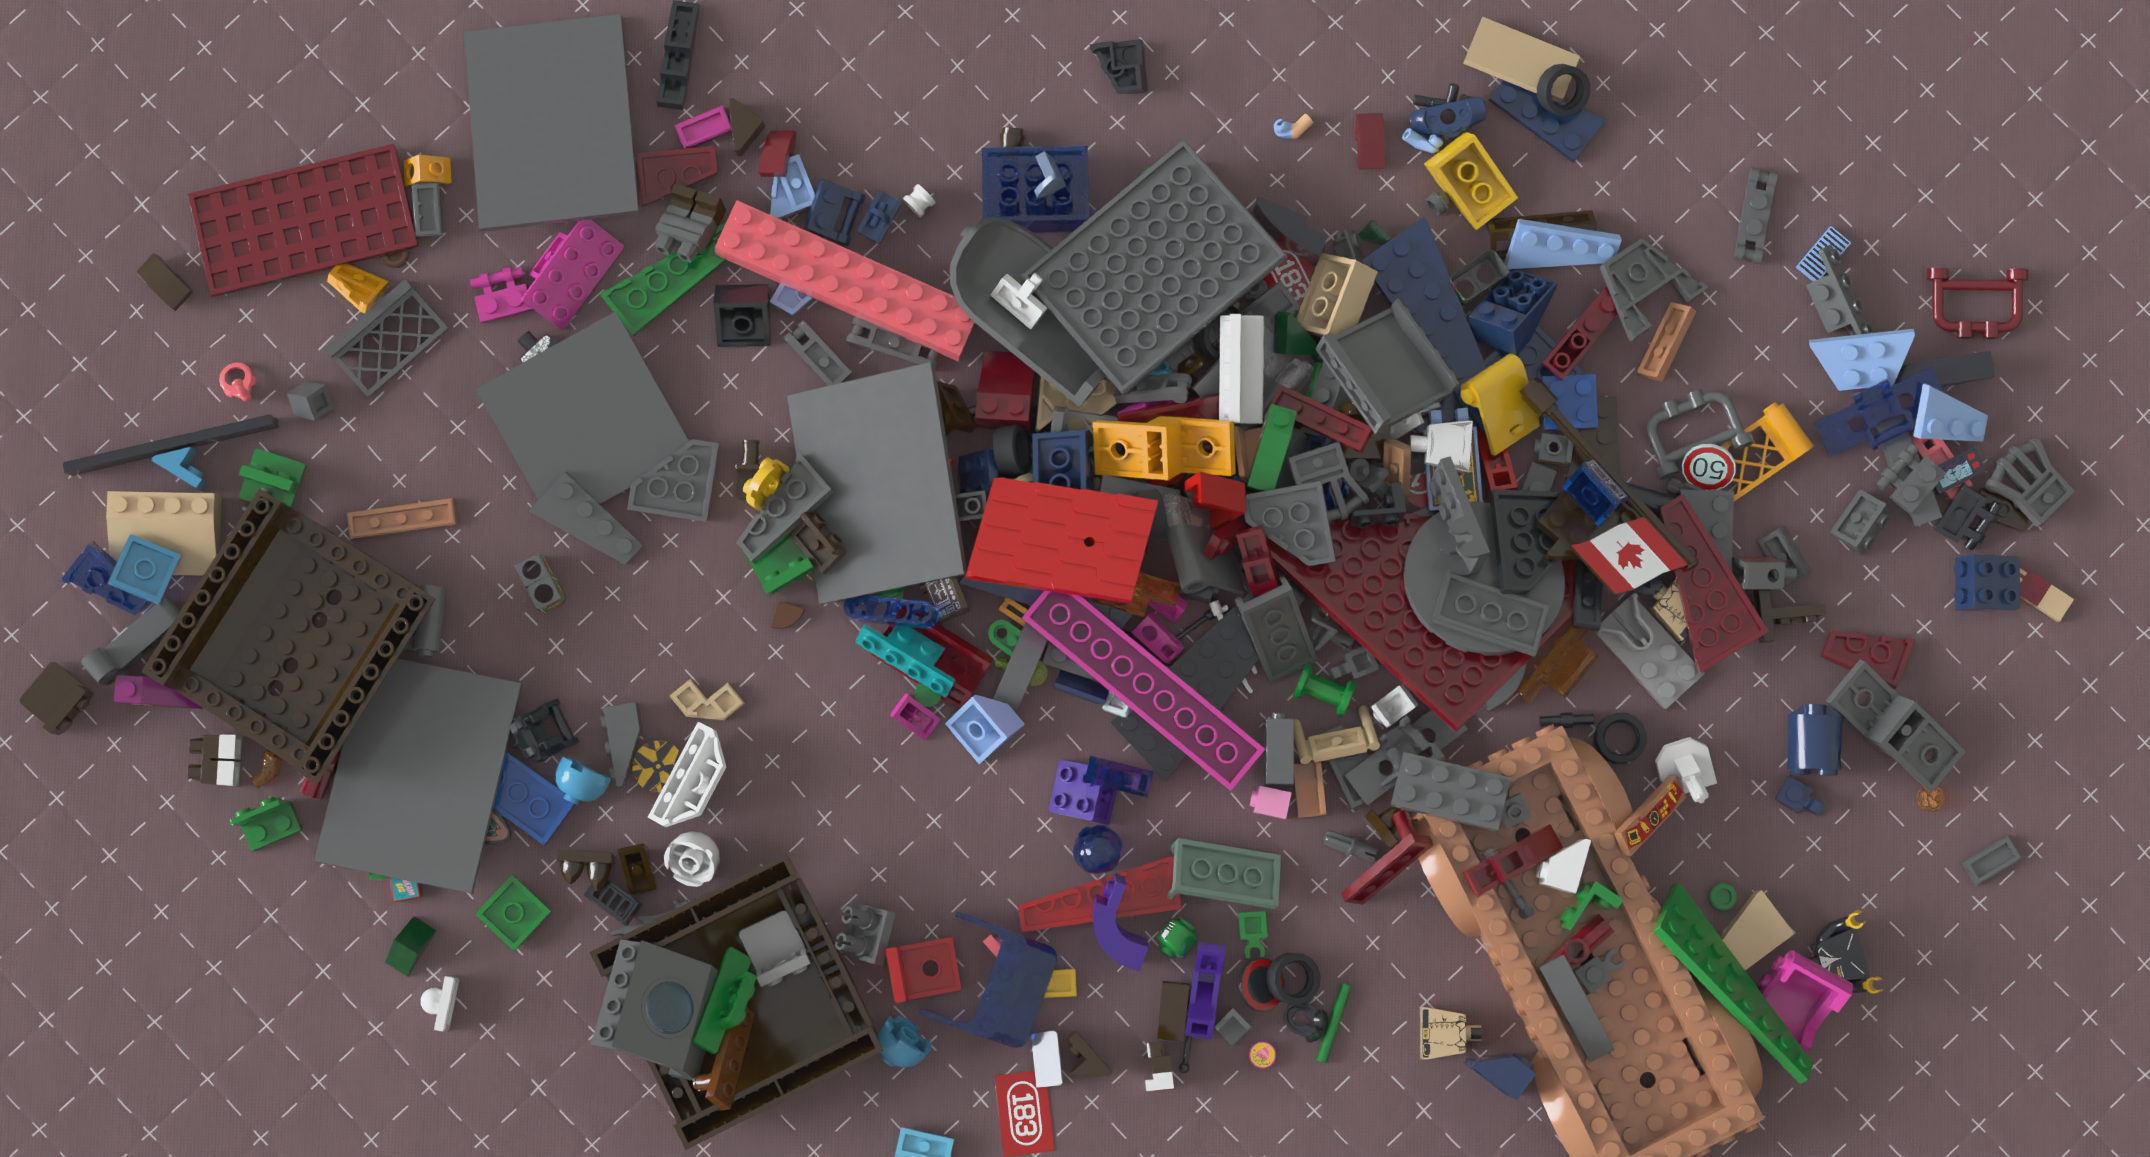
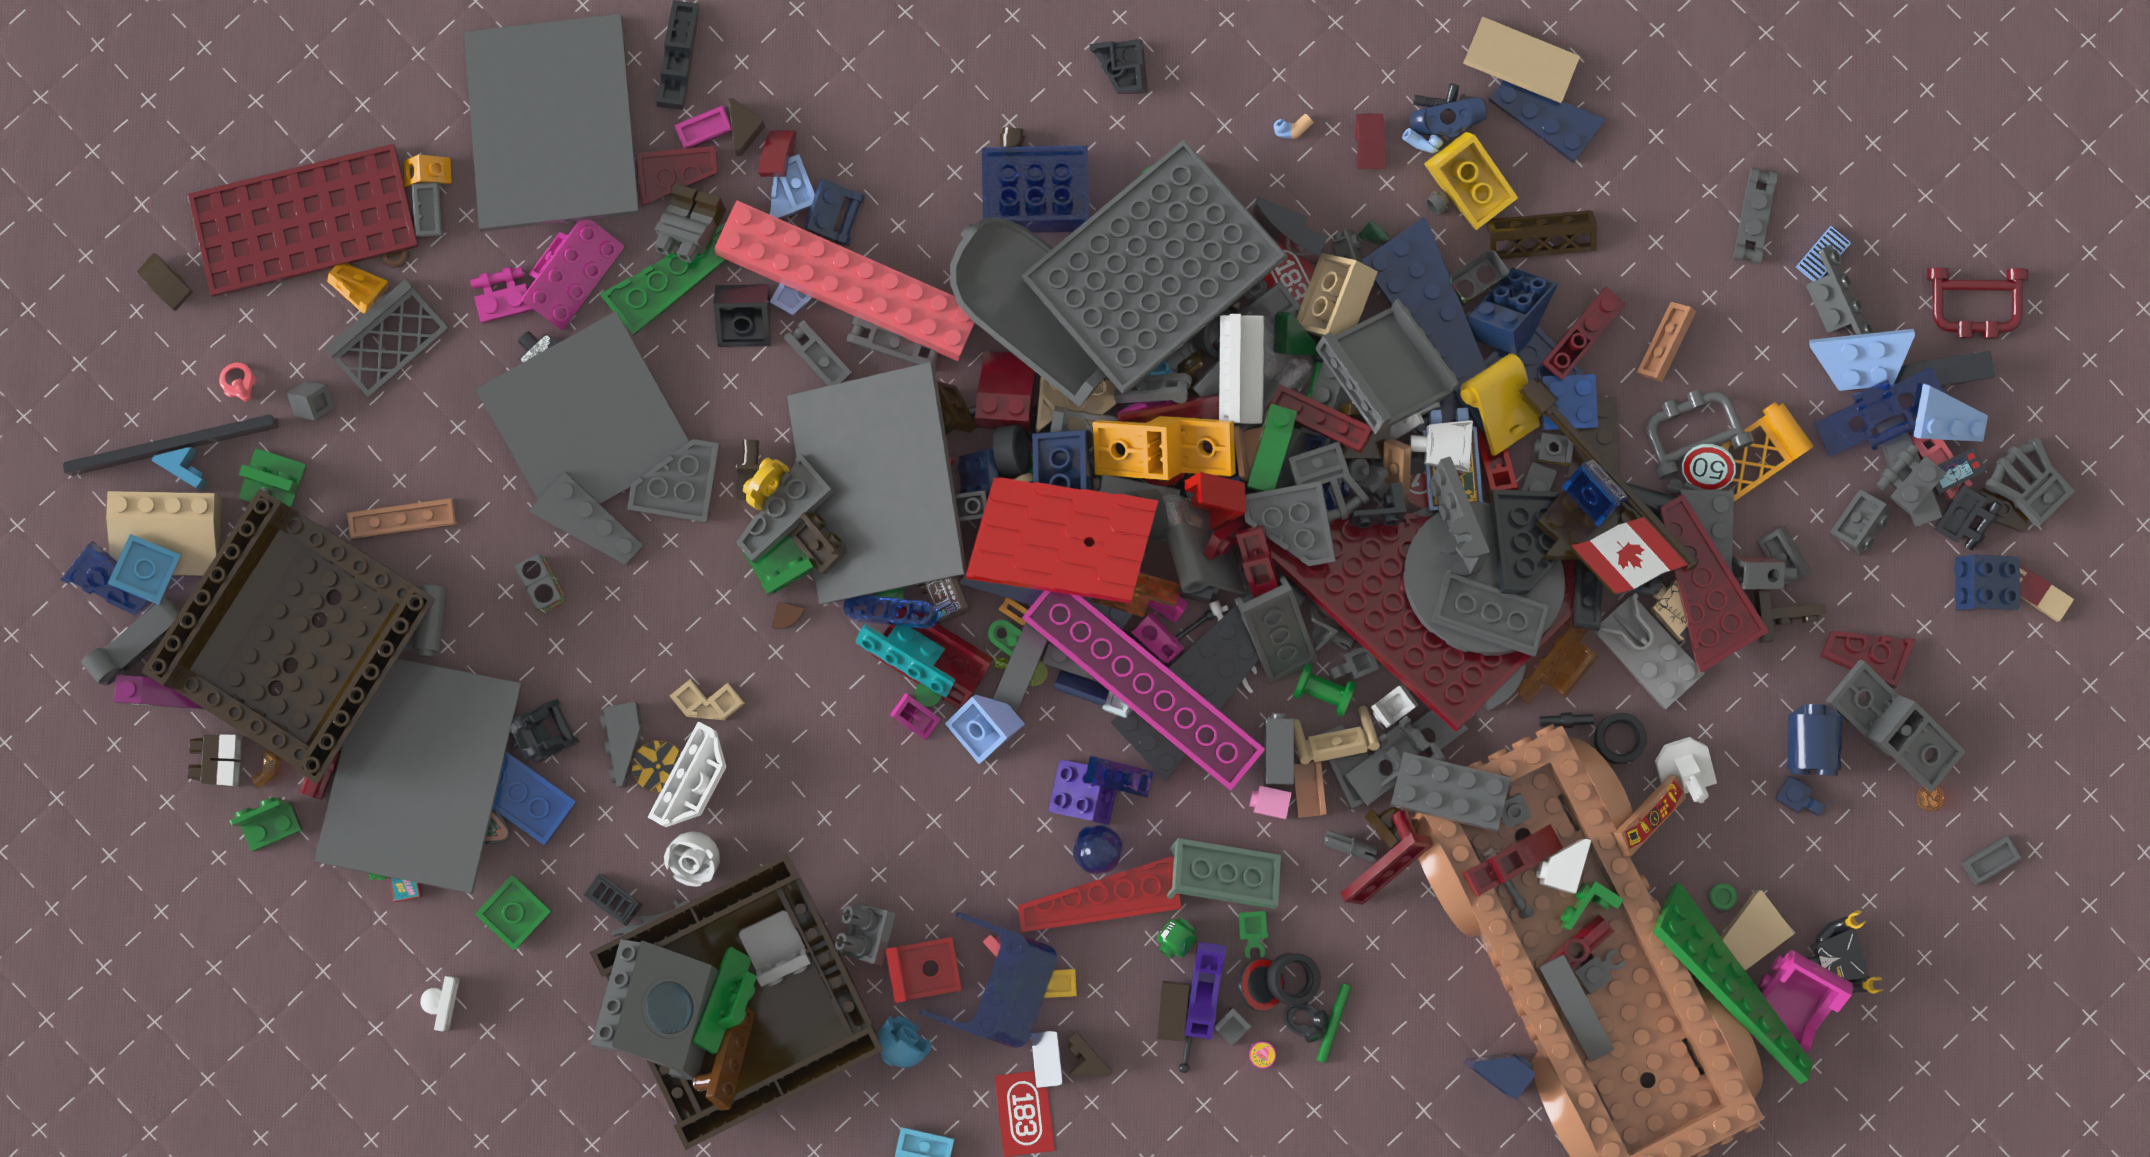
dark brown bracket [20,662,94,735] -> none
dark green slope [385,916,437,977] -> none
dark azure cylinder [555,756,611,805] -> none
dark brown tile [557,850,615,891] -> none
dark brown slope [617,843,657,895] -> none
dark blue hips [857,190,902,244] -> none
white wheel [902,184,936,218] -> none
white plate [991,273,1048,330] -> none
sand blue tile [1034,151,1066,198] -> none
dark purple arch [1092,873,1149,971] -> none
dark brown hips [1143,1041,1174,1091] -> none
tan torso [1420,1007,1482,1059] -> none
light blue wing [1504,219,1622,269] -> none
black tyre [1537,64,1591,116] -> none
dark grey wing [1600,238,1708,342] -> none

